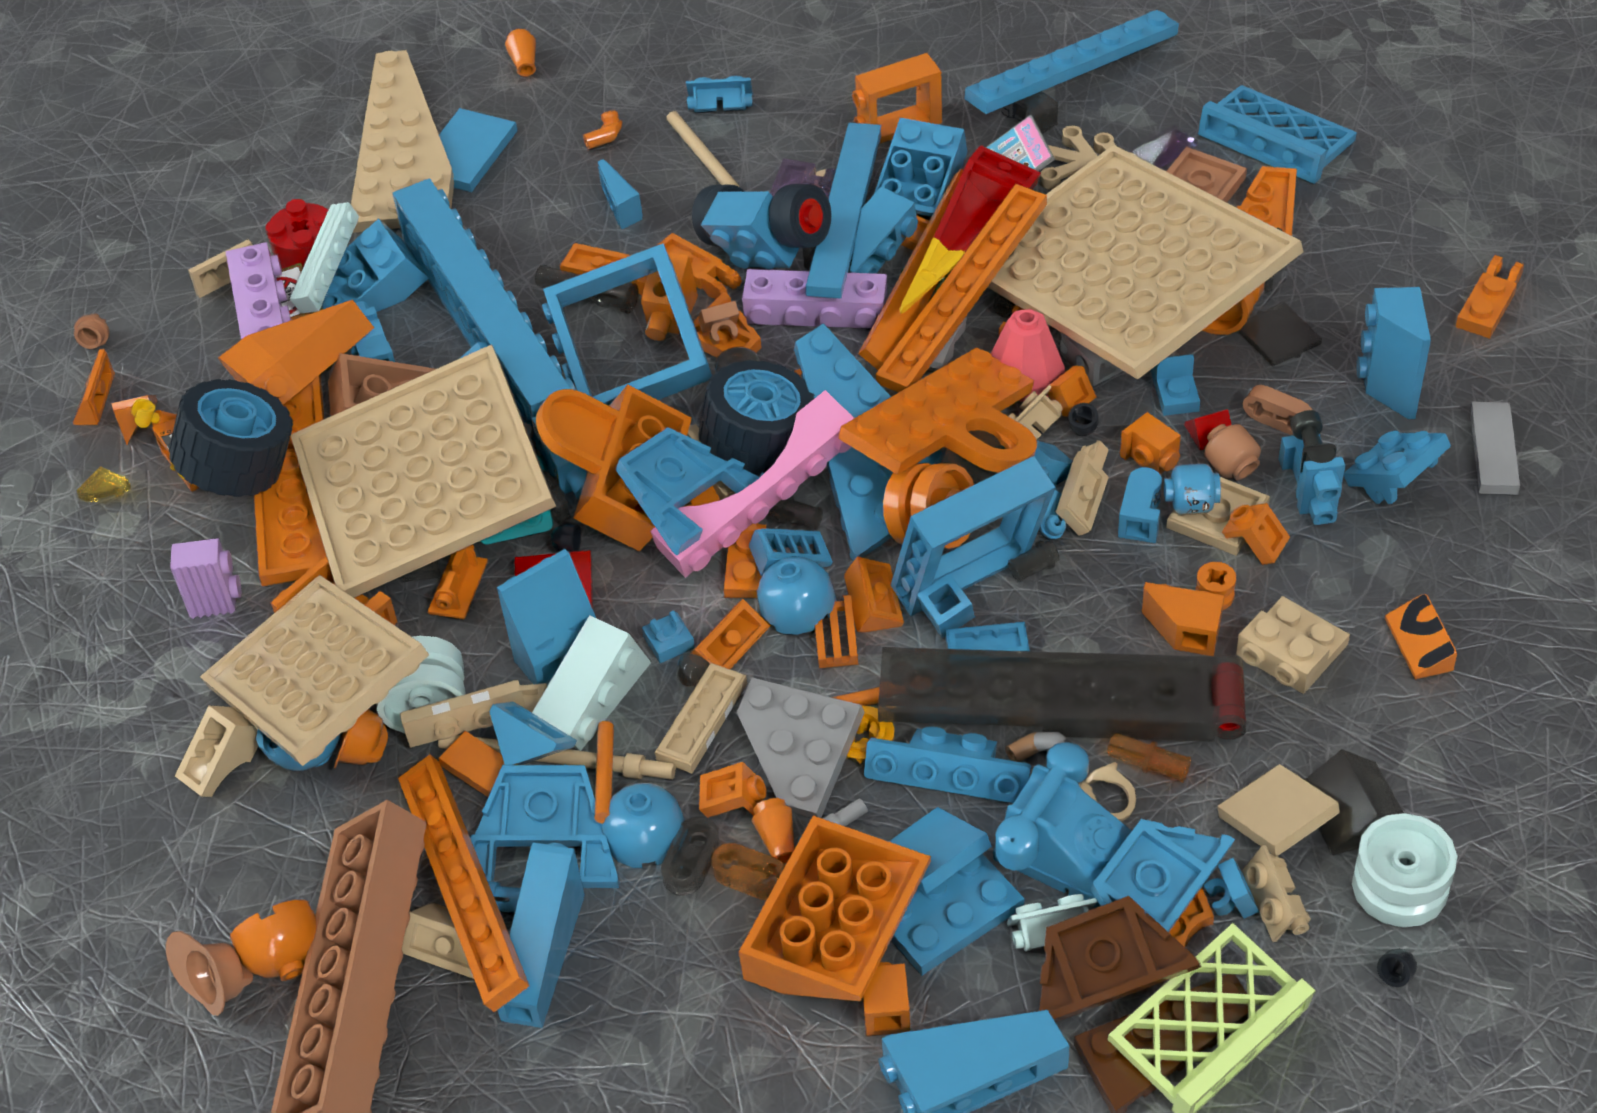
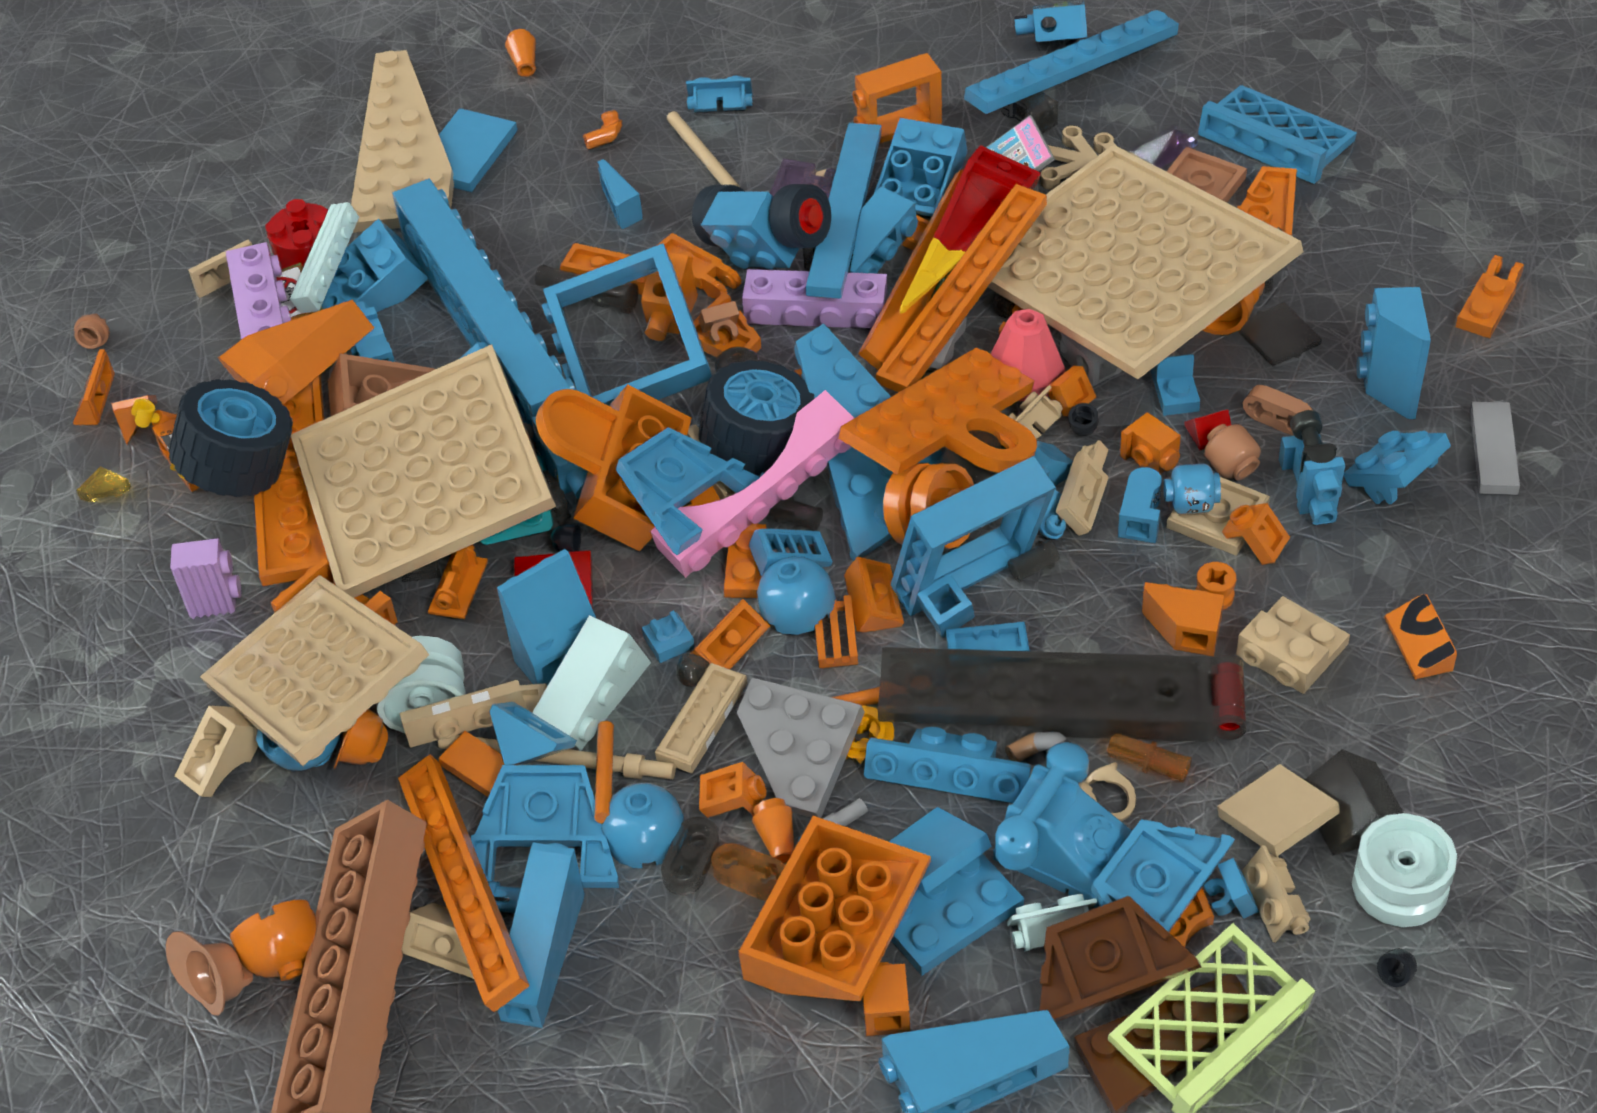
none -> dark azure torso [1014,0,1087,42]

